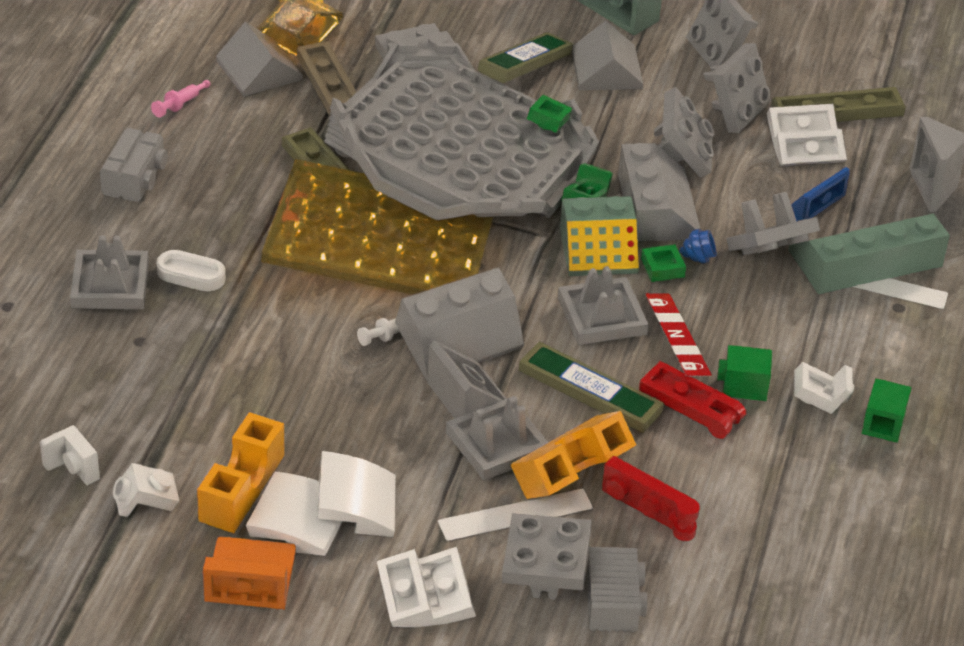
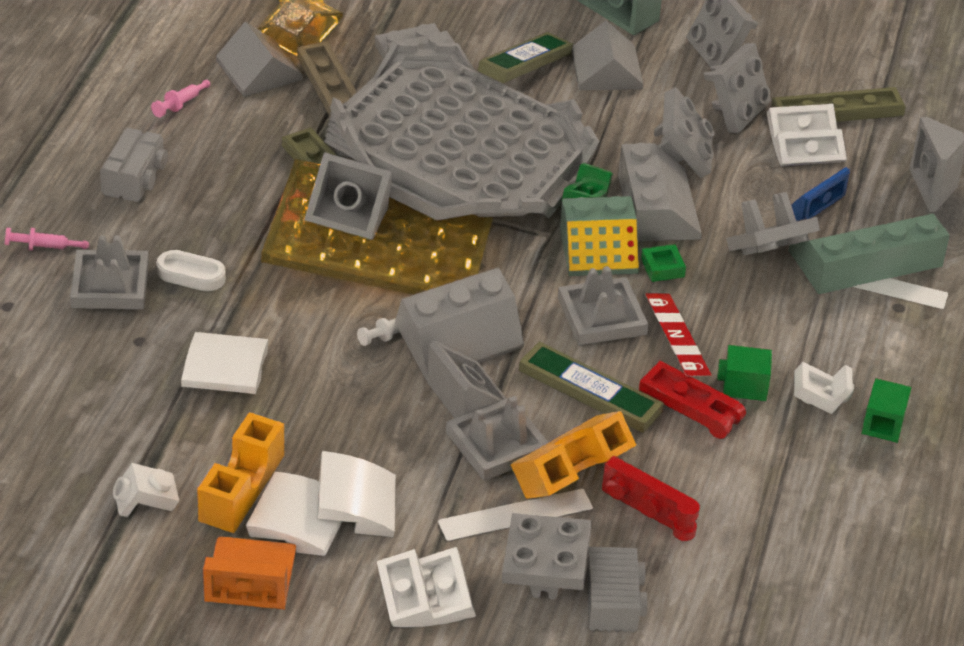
white bracket [40,425,100,486] -> none
green plate [527,94,572,133] -> none
blue plate [679,228,717,264] -> none
none -> bright pink piece [5,227,89,251]
none -> white slope [181,332,268,394]
none -> light grey slope [304,152,392,240]

